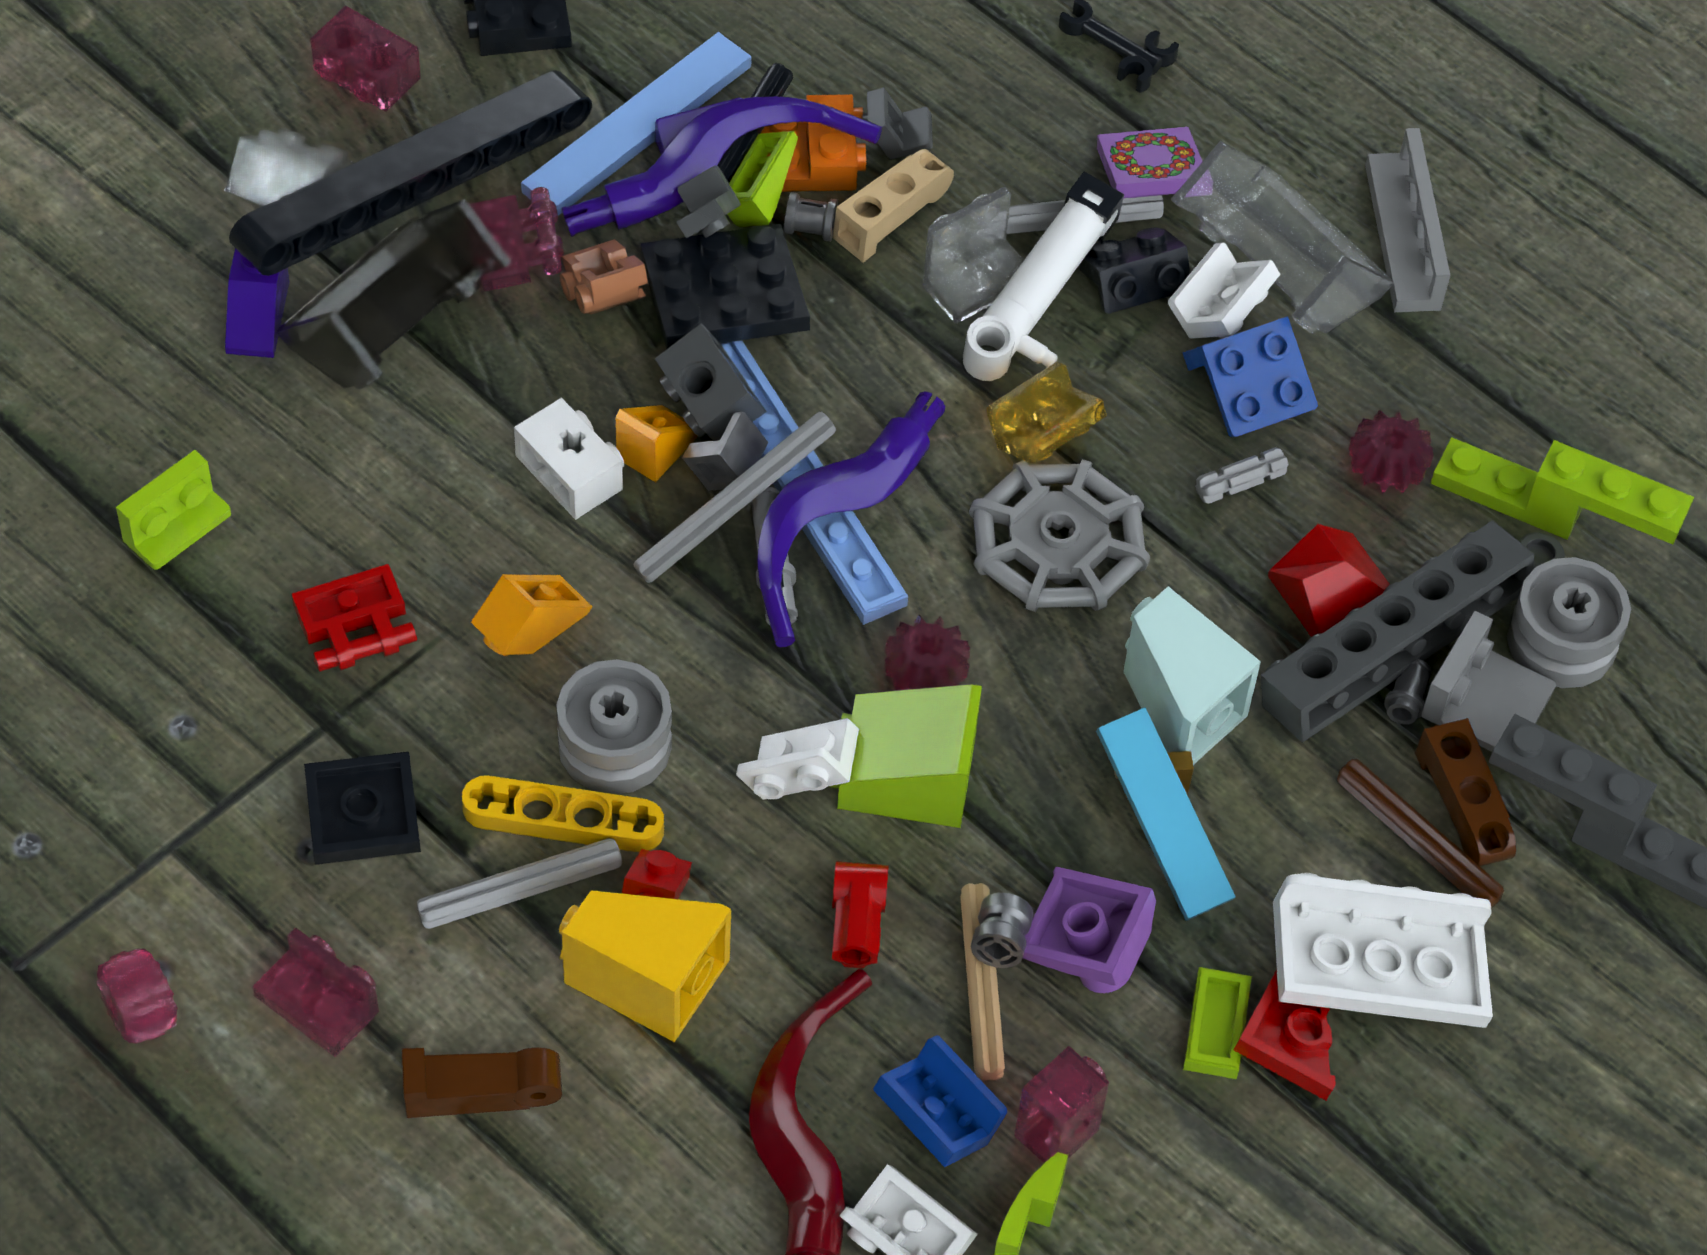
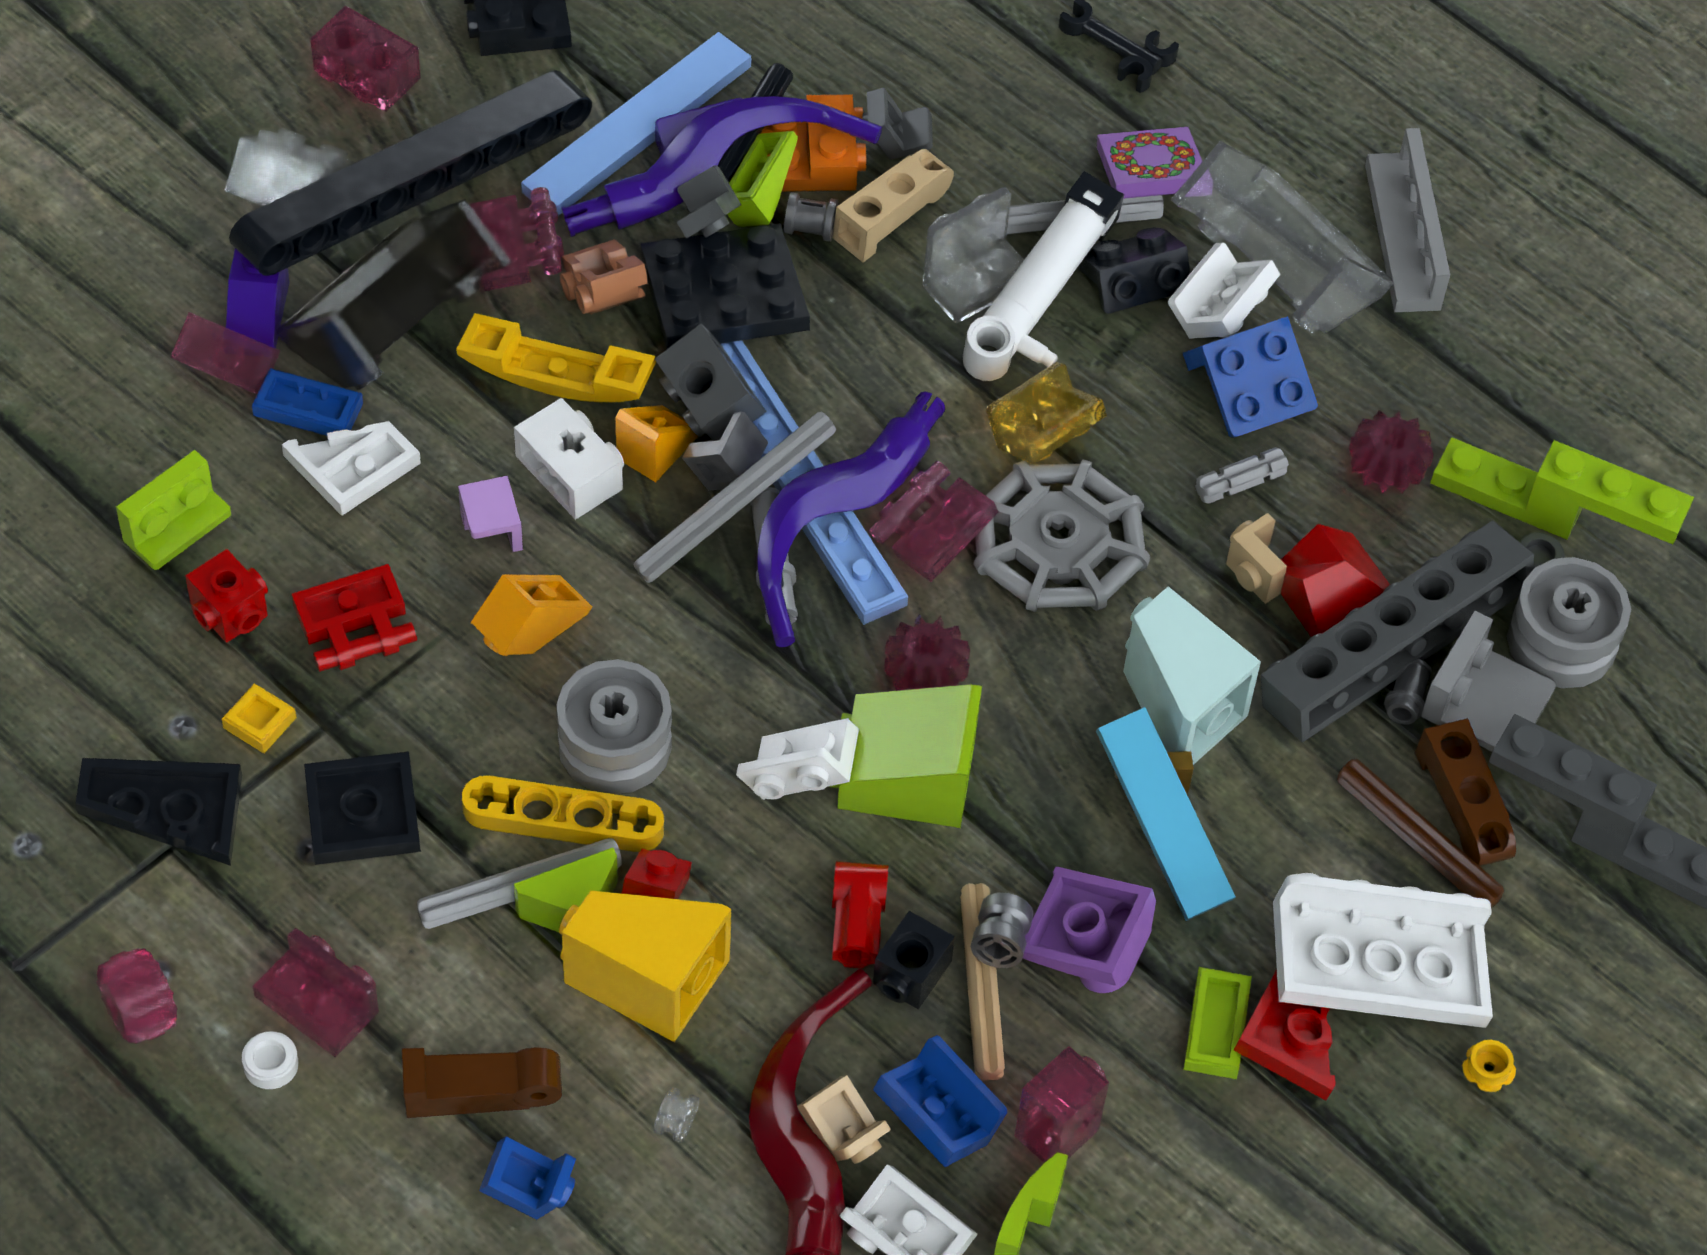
none -> black wing [75,758,242,866]
none -> clear pink plate [171,312,281,394]
none -> red brick [185,549,268,643]
none -> yellow tile [222,683,297,754]
none -> white tile [242,1031,298,1089]
none -> blue plate [252,368,363,436]
none -> white wing [282,421,421,516]
none -> yellow slope [456,313,656,402]
none -> lavender panel [458,476,523,552]
none -> blue bracket [479,1136,576,1220]
none -> lime slope [514,847,618,932]
none -> clear bush [654,1087,699,1143]
none -> tan bracket [797,1075,891,1164]
none -> clear pink plate [869,460,999,582]
none -> black brick [873,911,955,1010]
none -> tan bracket [1226,513,1287,604]
none -> yellow plate [1462,1040,1516,1092]

